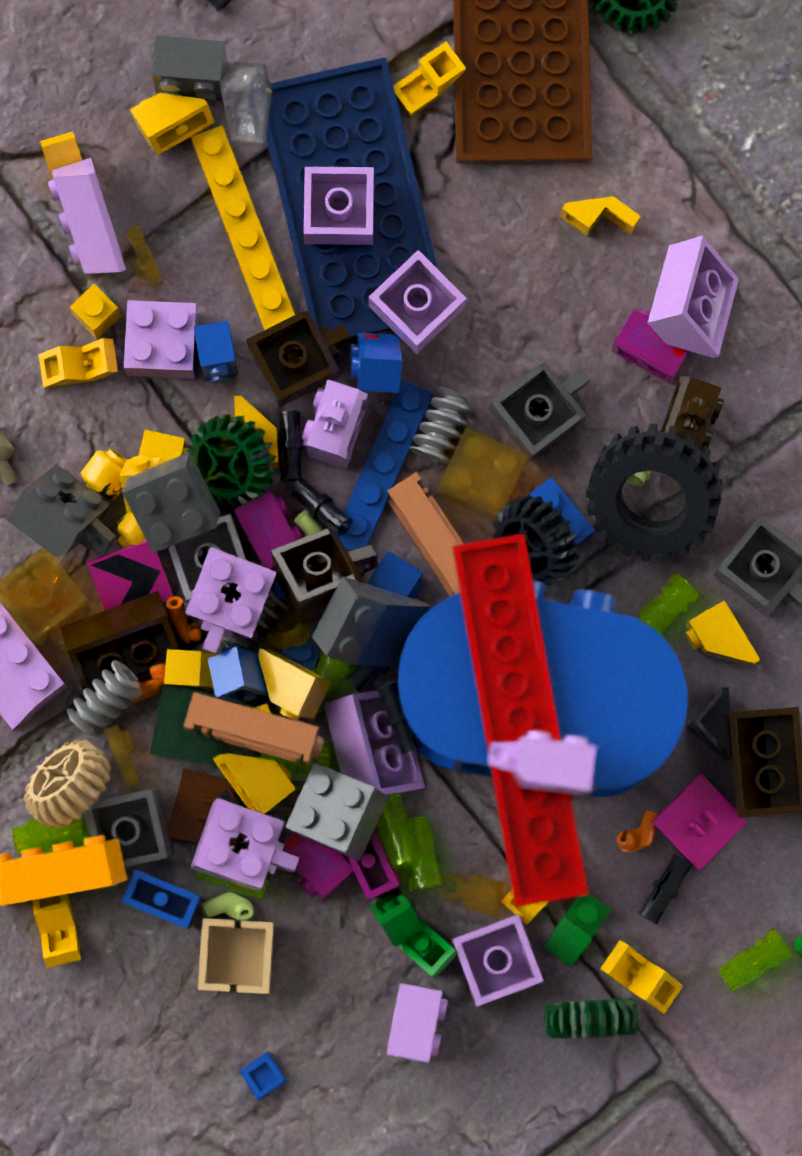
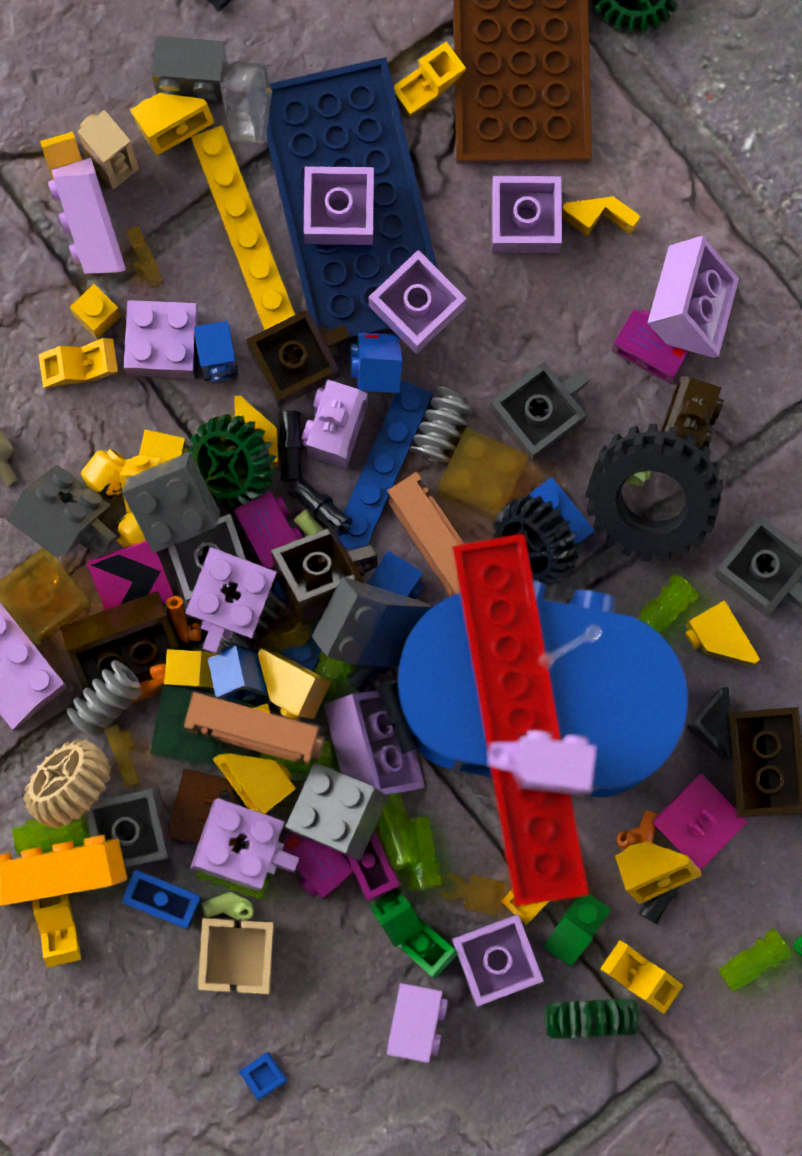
none -> tan brick [77,110,139,190]
none -> lavender brick [491,176,562,253]
none -> clear hinge [539,625,602,668]
none -> yellow slope [615,841,702,904]

